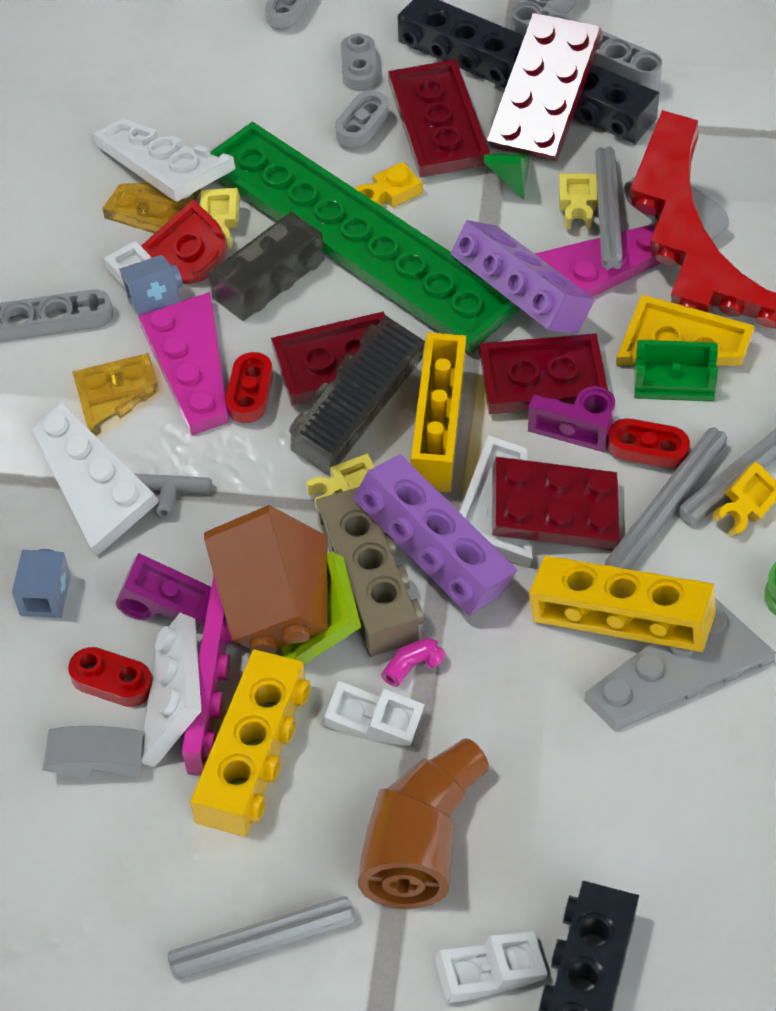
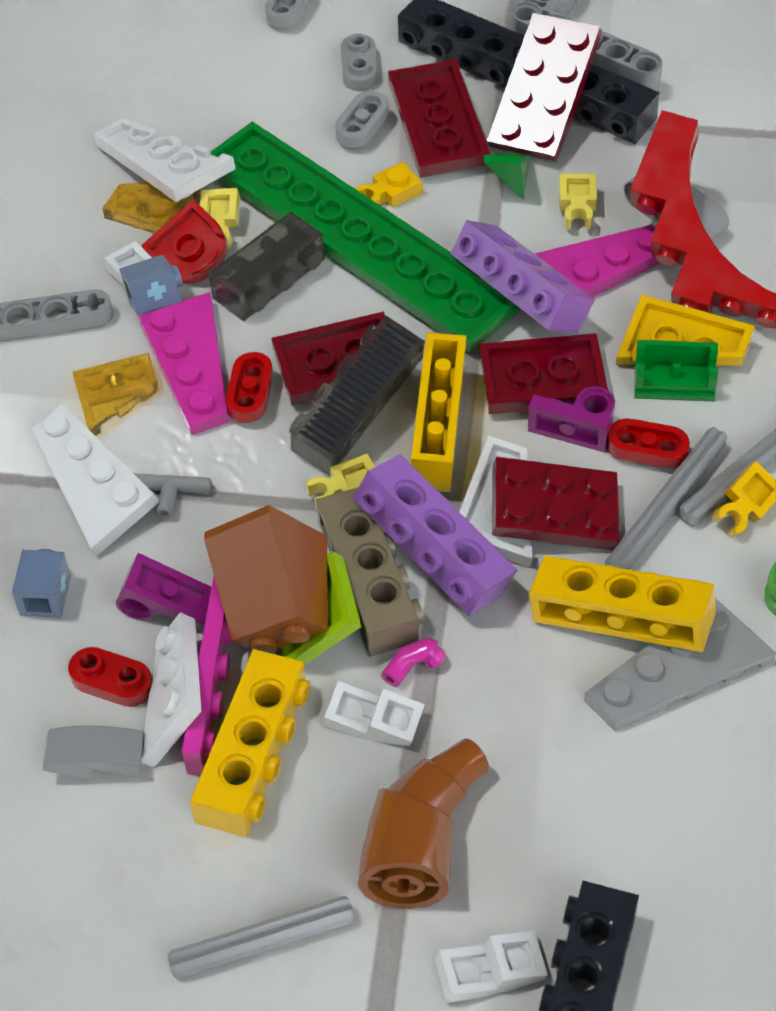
light grey axle [595,146,623,270] -> none

